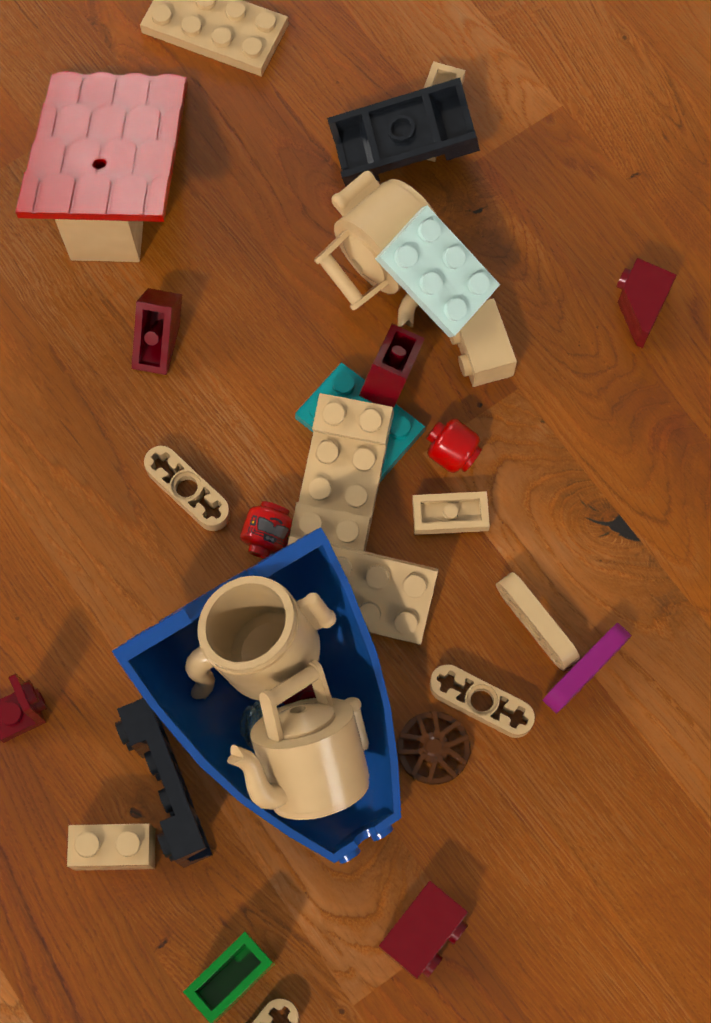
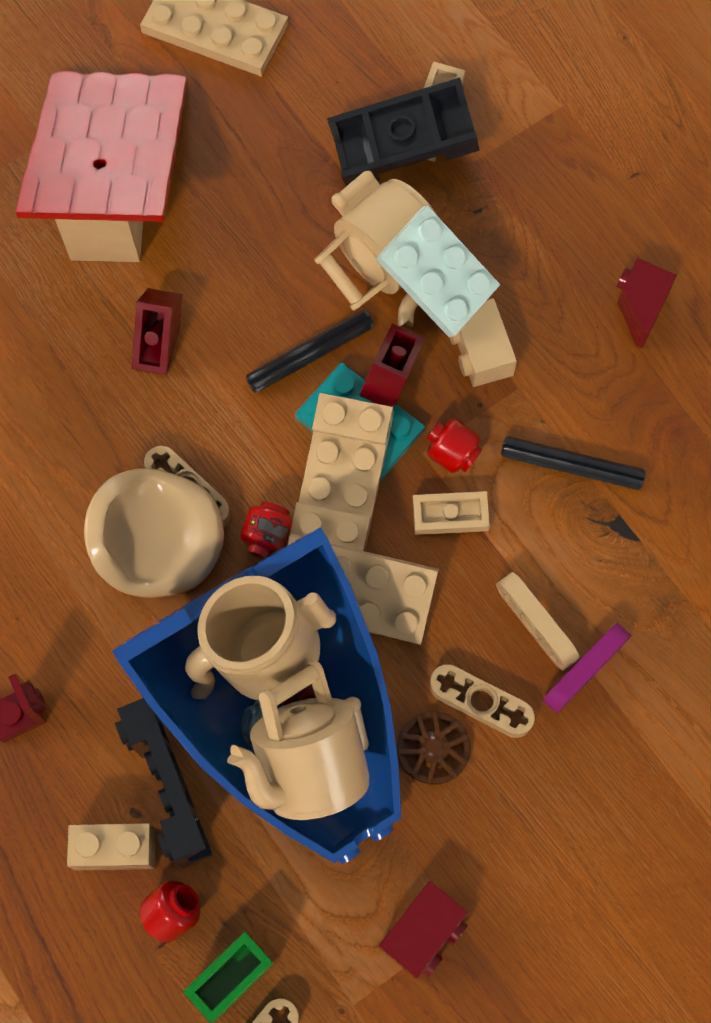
none -> tan piece [84,468,224,598]
none -> red head [140,880,201,943]
none -> black axle [246,310,374,393]
none -> black axle [501,436,646,490]

